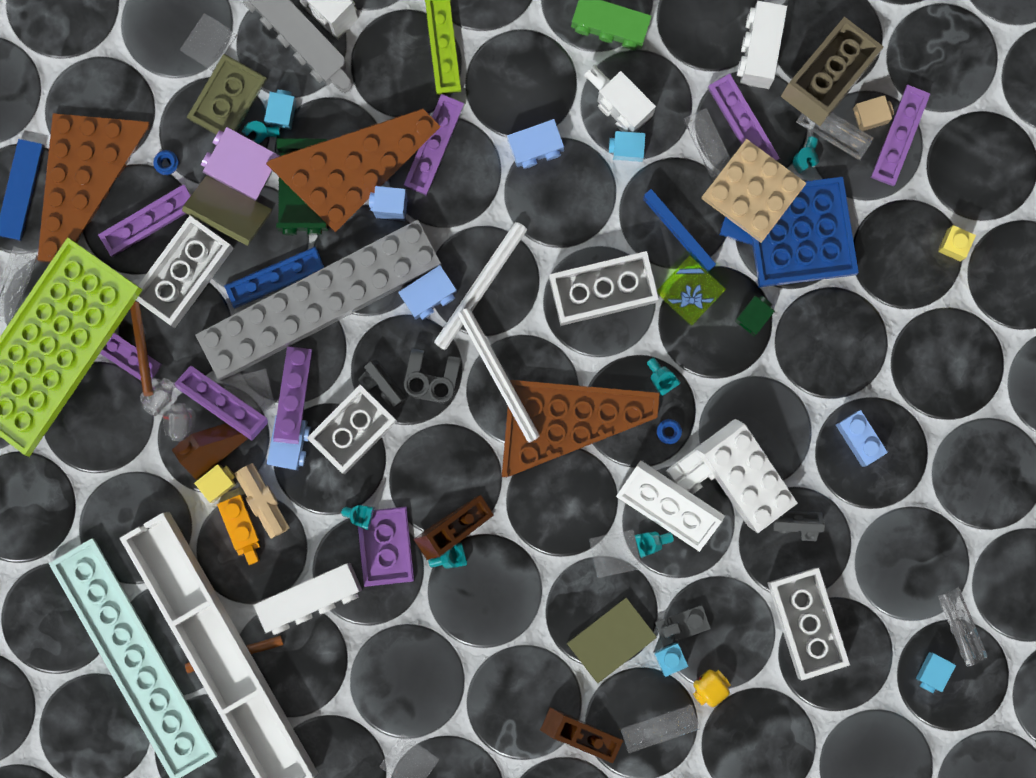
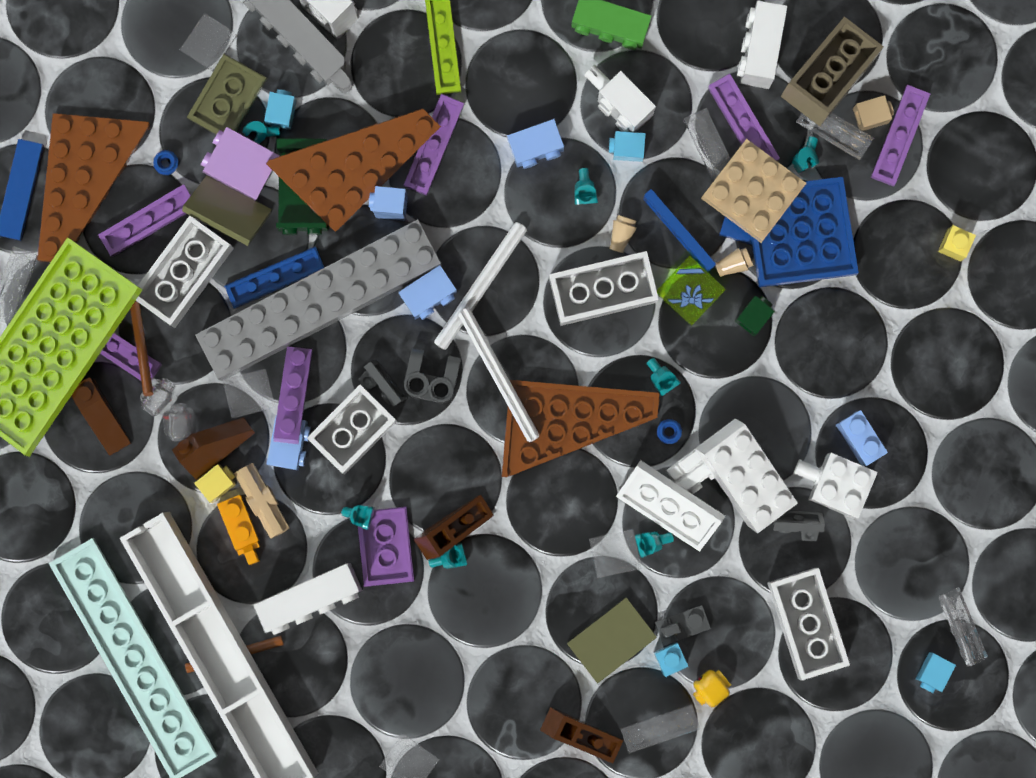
medium lavender plate [174,366,268,440] -> none
none -> reddish brown slope [71,377,132,456]
none -> teal piece [574,168,598,205]
none -> tan cone [609,215,637,253]
none -> tan cone [715,248,754,277]
none -> white brick [793,453,878,519]

